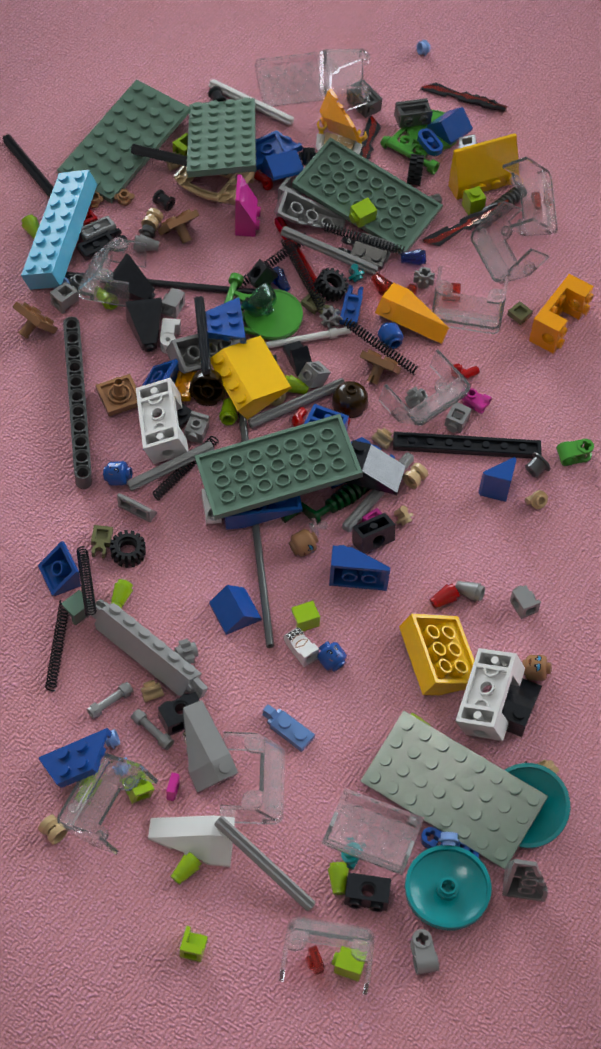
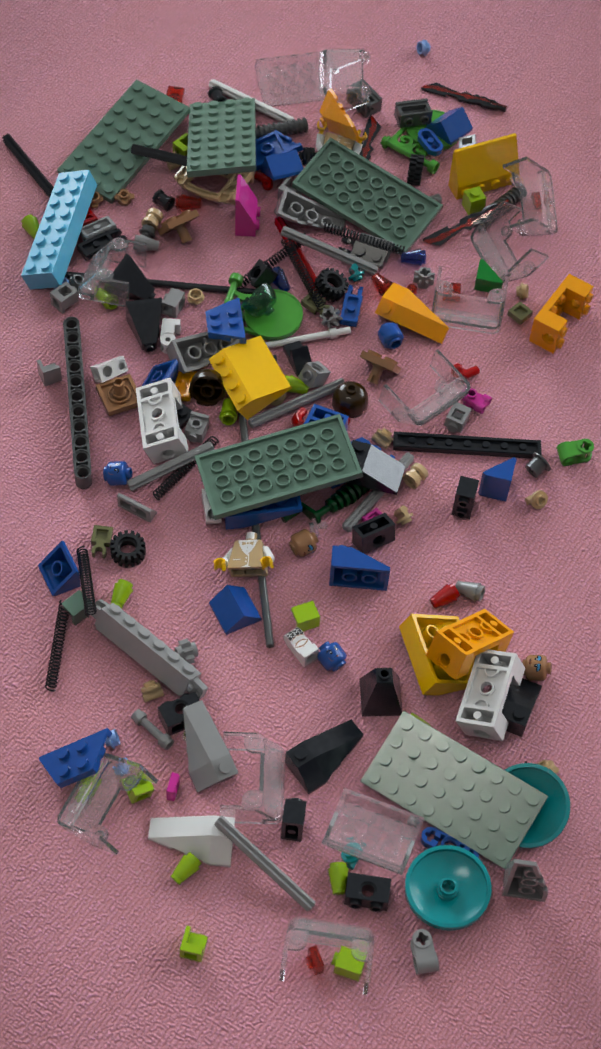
medium nougat plate [12,301,58,339] -> none
tan wheel [38,814,68,845] -> none
light grey bar [87,682,134,719] -> none
black axle [194,296,212,375] -> none
medium blue hinge [262,704,315,752] -> none
black piece [344,318,418,375] -> none
lime brick [349,197,377,228] -> none
light grey gear [405,386,428,411] -> none
light blue plate [438,832,459,846] -> none
light grey brick [510,585,541,619] -> none
none -> light grey panel [37,359,62,386]
none -> white leg [90,356,129,383]
none -> clear red plate [166,86,185,103]
none -> clear red cone [176,194,201,211]
none -> tan plate [187,288,205,305]
none -> tan torso [213,532,275,577]
none -> dark grey piece [256,117,308,139]
none -> black brick [281,798,307,842]
none -> black wedge [285,719,364,794]
none -> black slope [359,668,402,716]
none -> light orange plate [426,609,514,680]
none -> black brick [451,476,479,519]
none -> green slope [474,259,503,294]
none -> tan plate [516,283,529,300]

